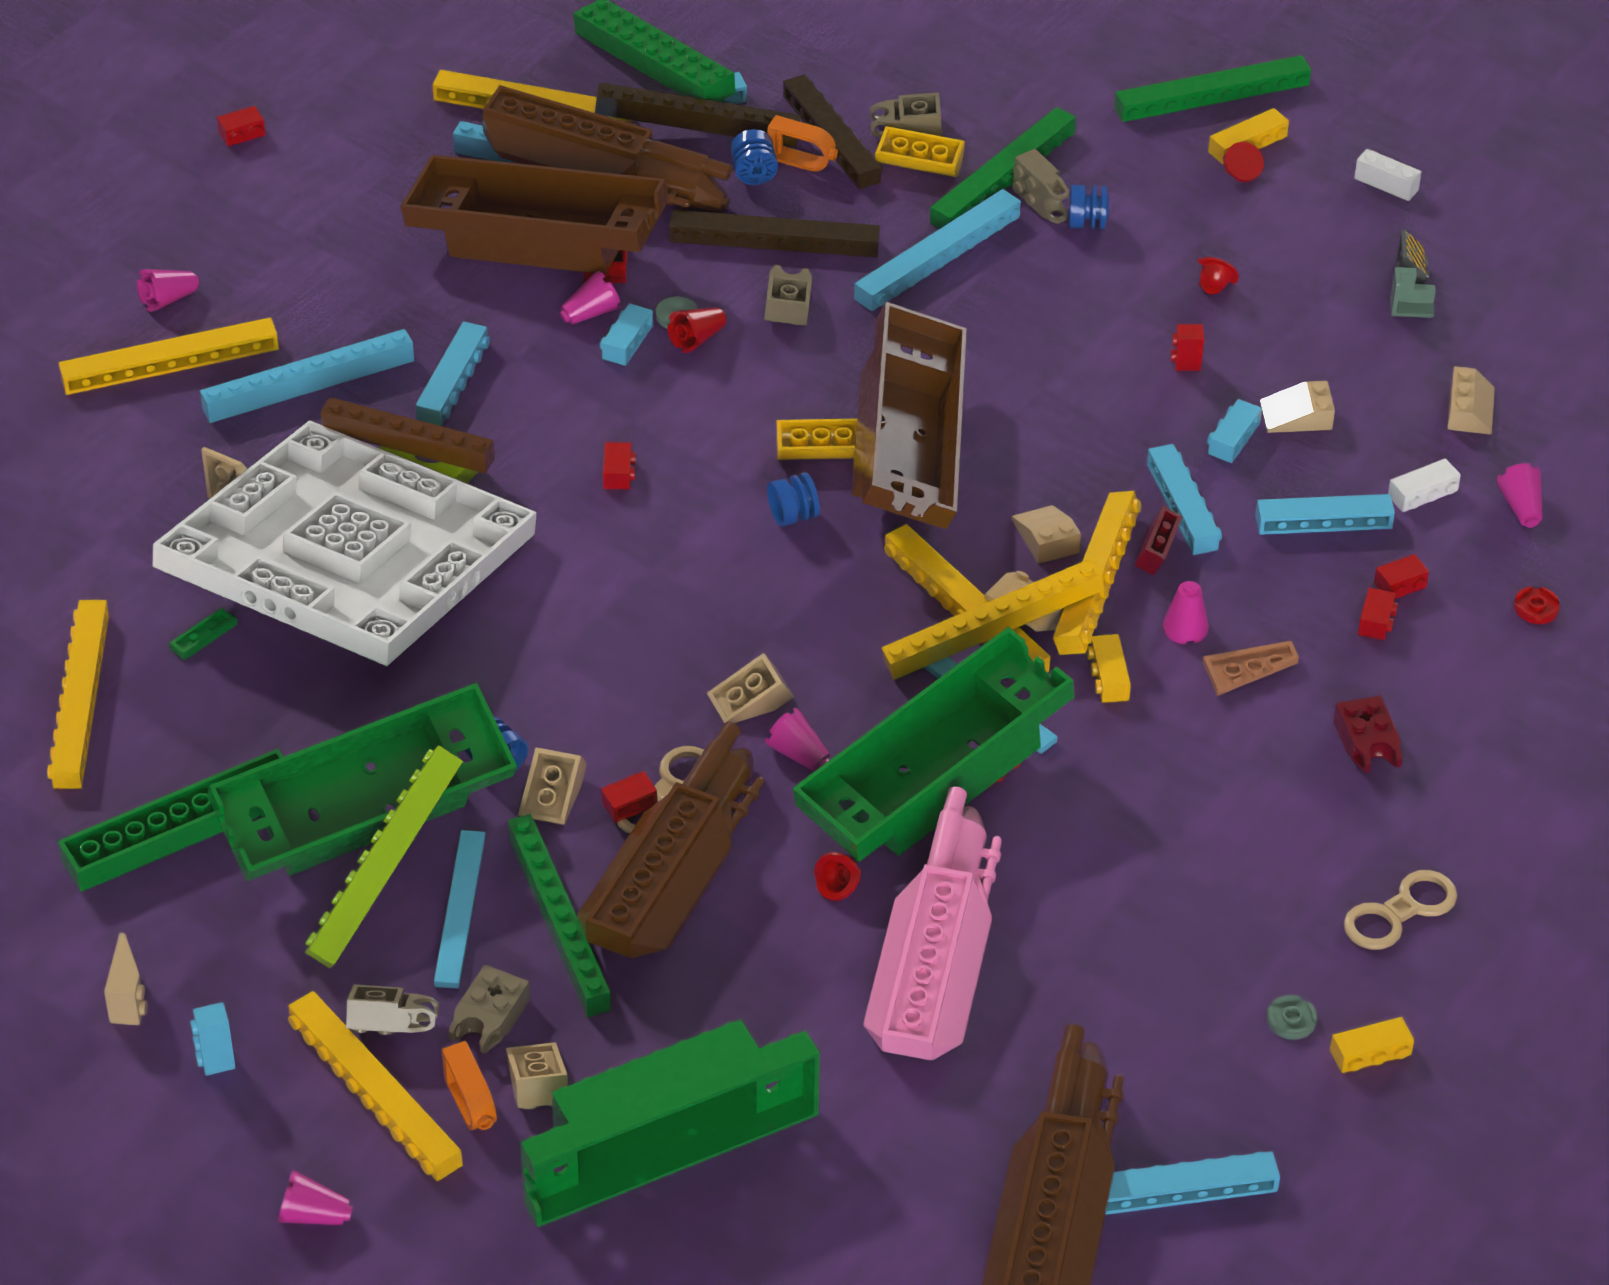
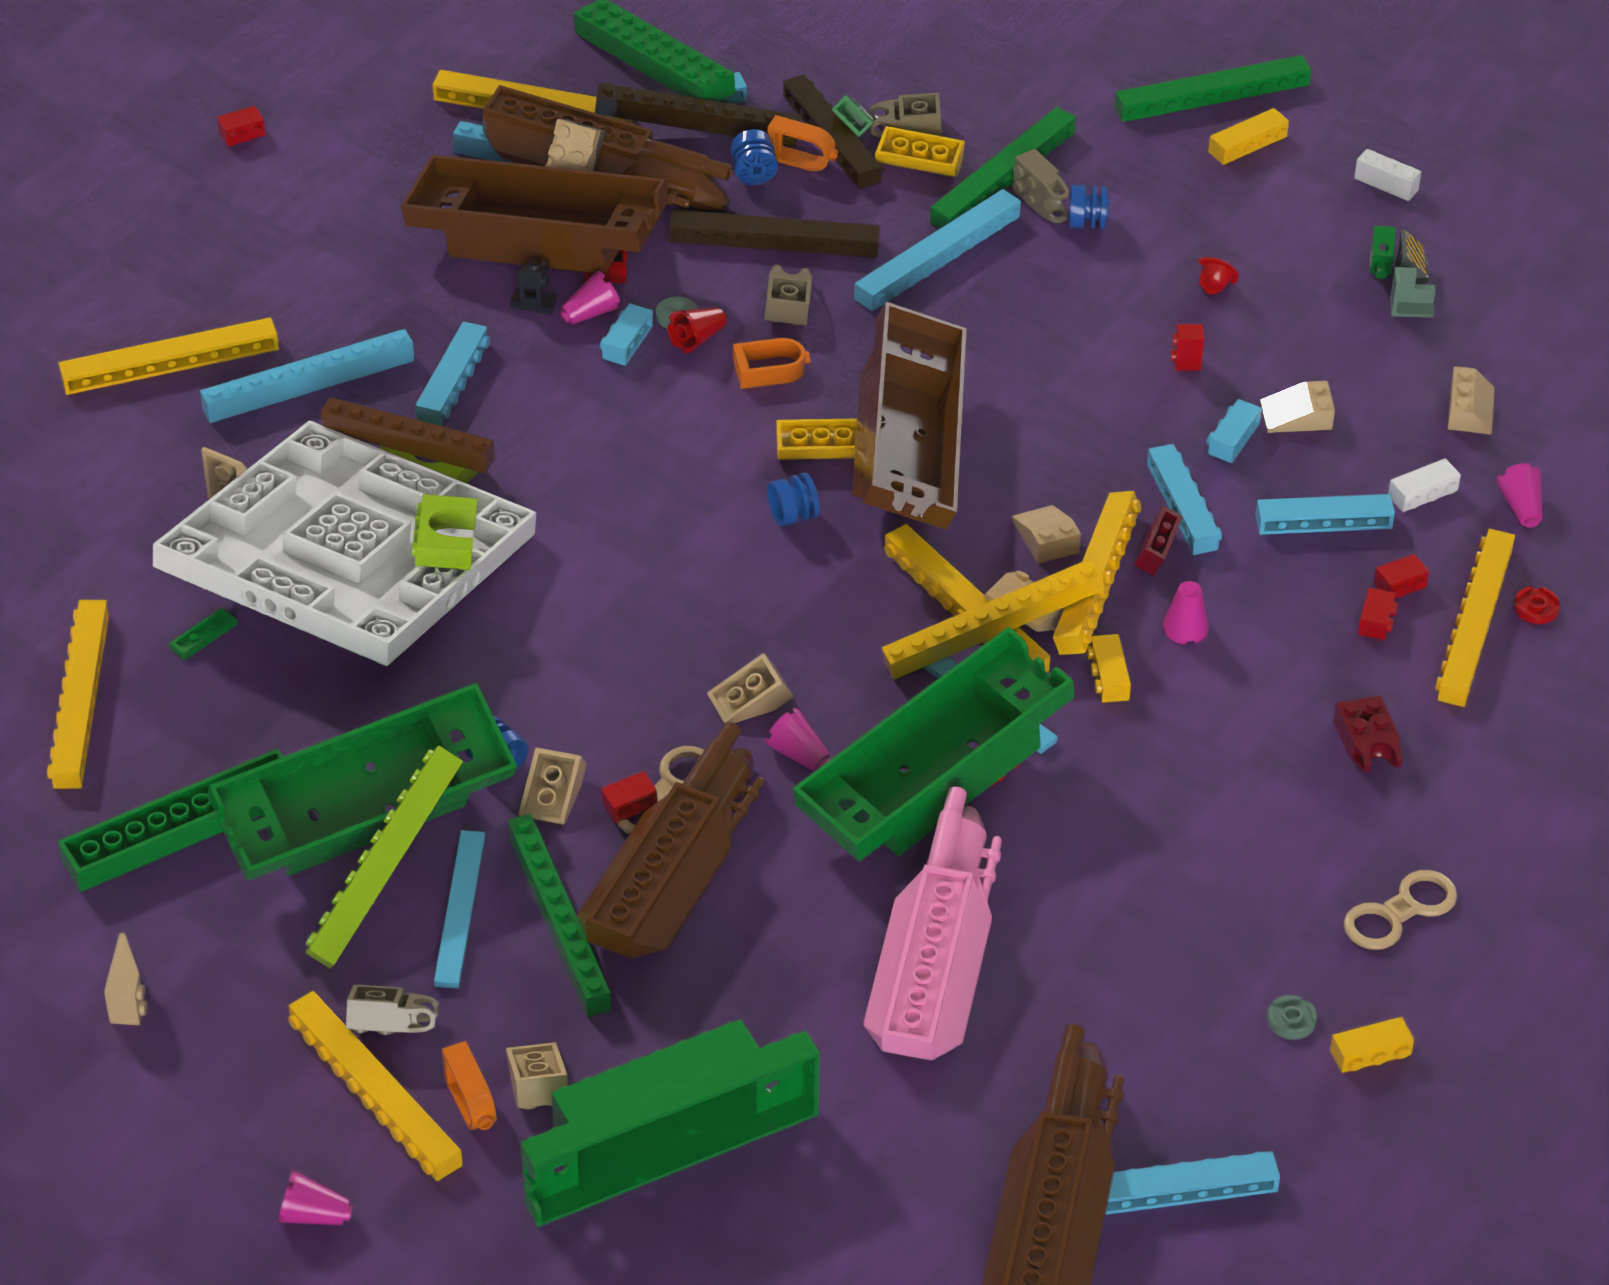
dark pink cone [137,269,199,312] -> none
medium azure brick [190,1002,236,1076] -> none
dark tan brick [448,965,530,1053] -> none
red brick [603,442,636,489] -> none
red helmet [814,852,861,901] -> none
nougat wing [1203,641,1299,696] -> none
red tile [1223,142,1264,183] -> none
none -> lime arch [411,494,477,570]
none -> black tile [510,258,558,315]
none -> tan piece [545,119,605,172]
none -> orange window [733,338,810,389]
none -> green torso [832,95,873,137]
none -> green torso [1369,226,1395,279]
none -> yellow brick [1435,528,1515,707]

